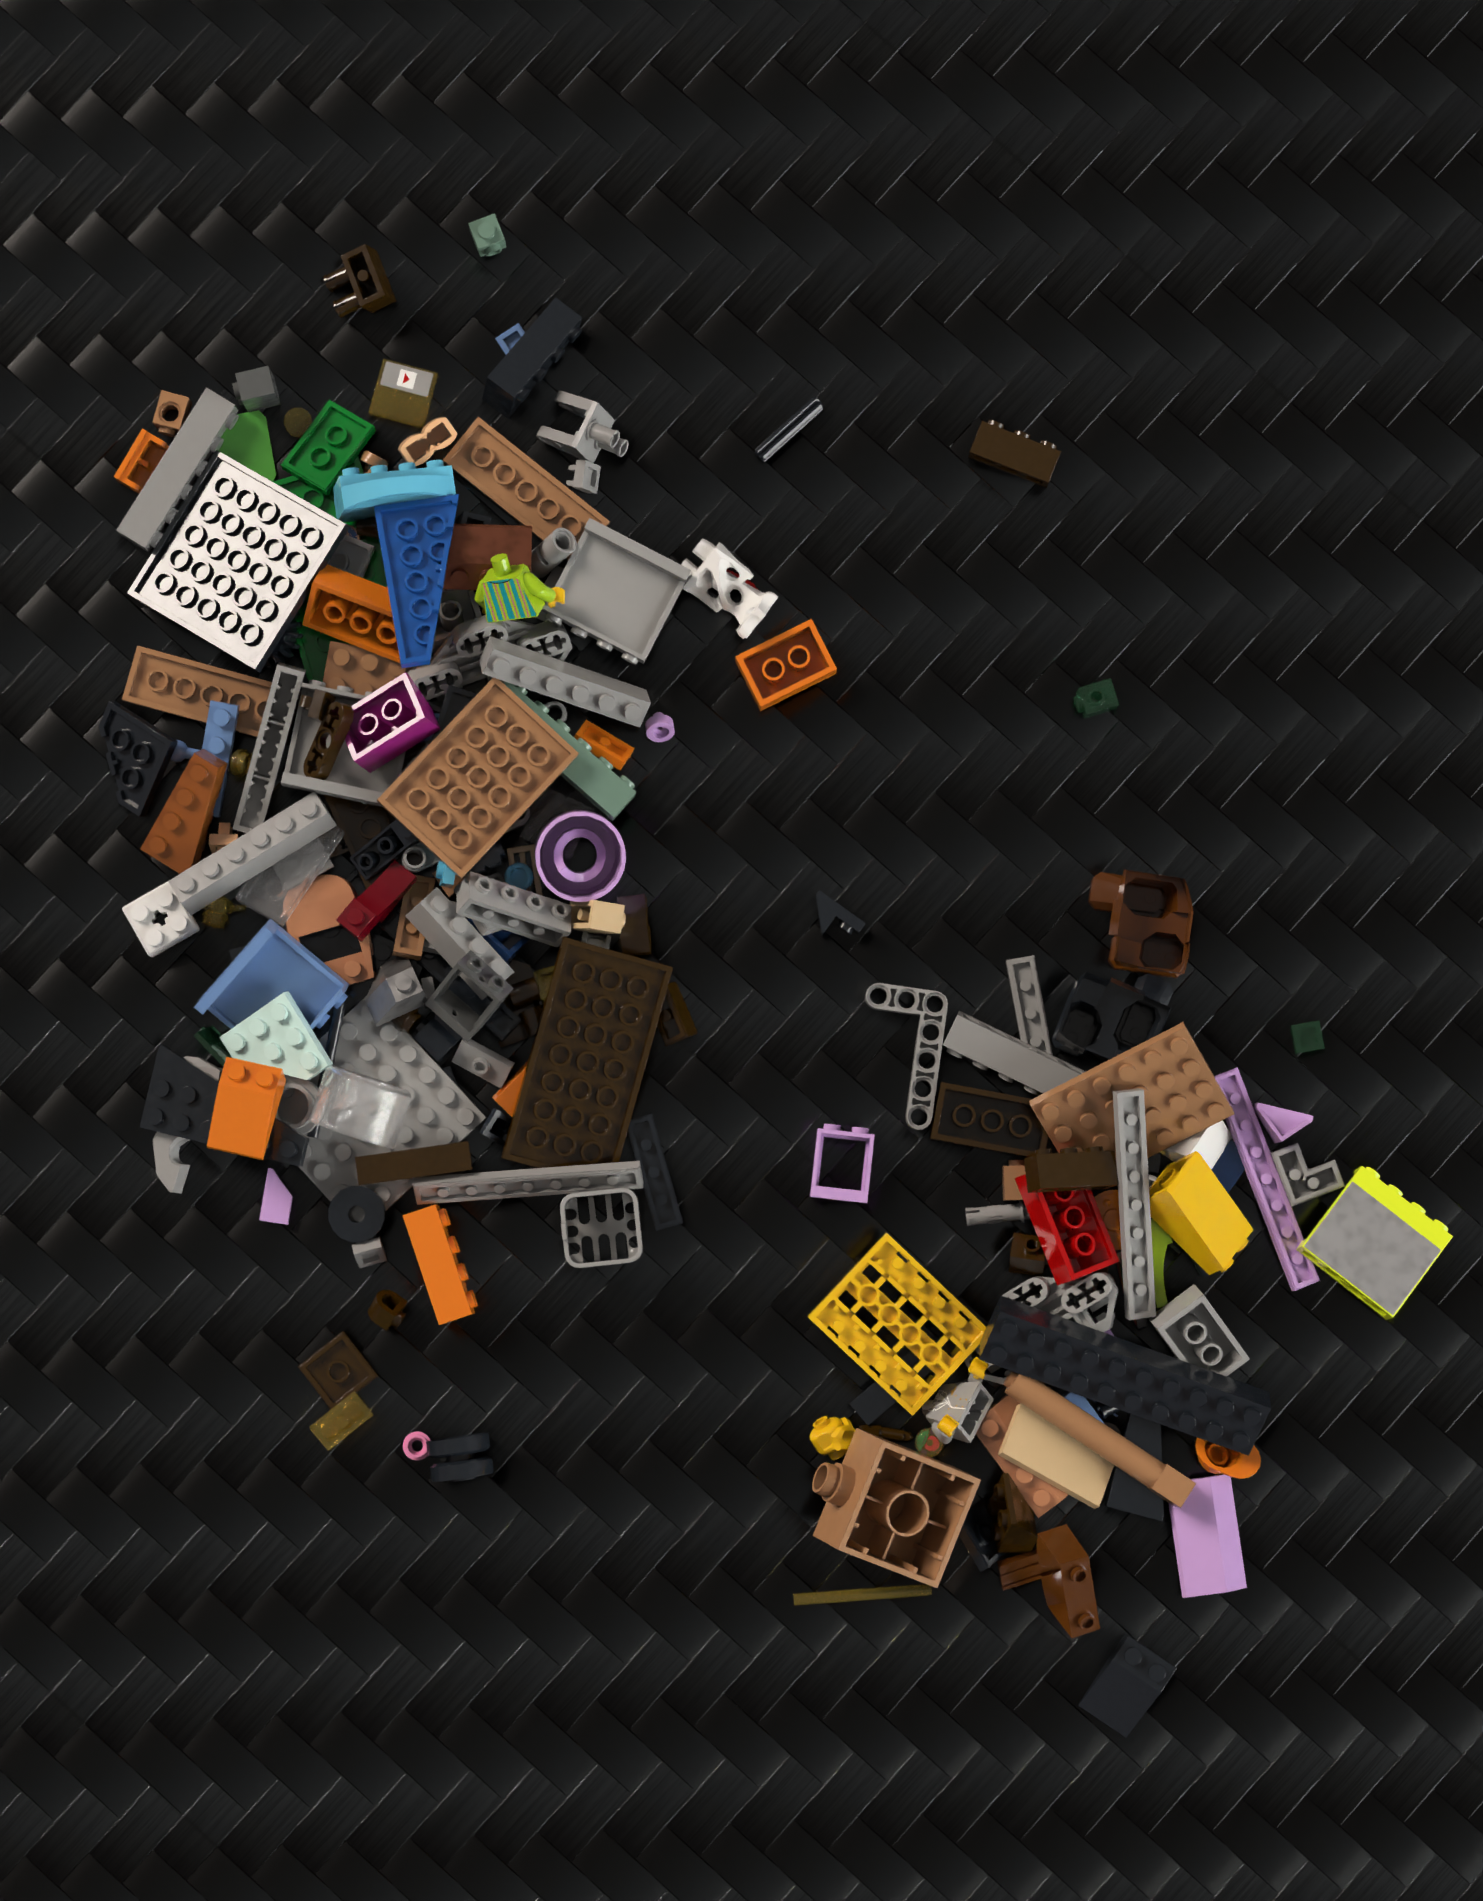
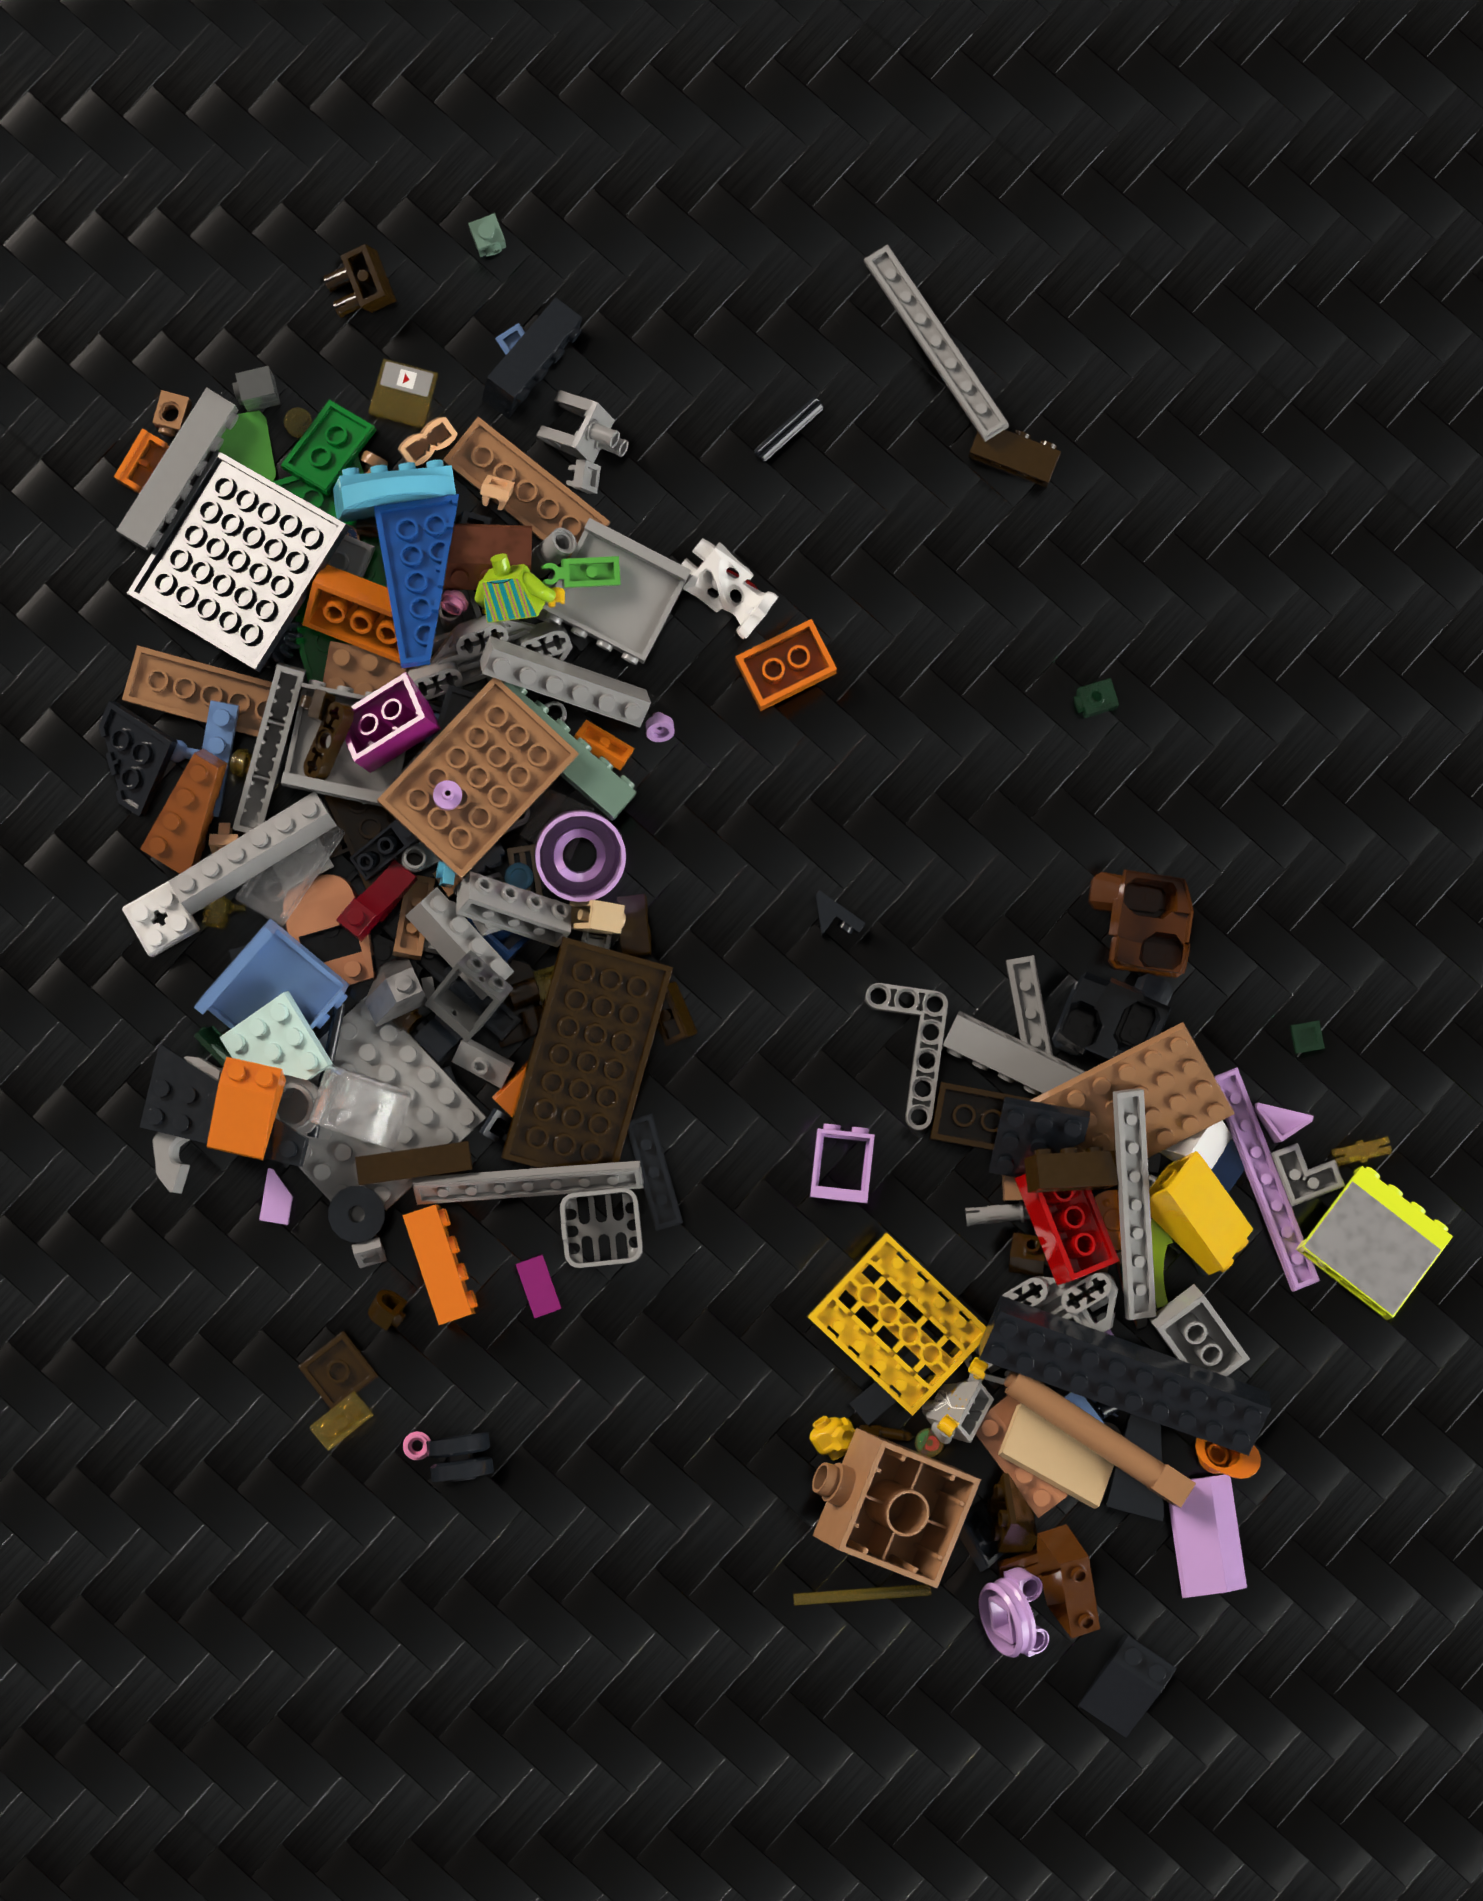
none -> lavender tile [433,780,462,811]
none -> bright pink plate [441,590,469,615]
none -> light nougat tile [480,475,515,510]
none -> magenta tile [516,1255,562,1318]
none -> bright green plate [541,556,621,588]
none -> light grey tile [864,244,1009,442]
none -> lavender piece [979,1567,1049,1658]
none -> black plate [989,1097,1090,1177]
none -> clear yellow pin [1331,1136,1392,1167]

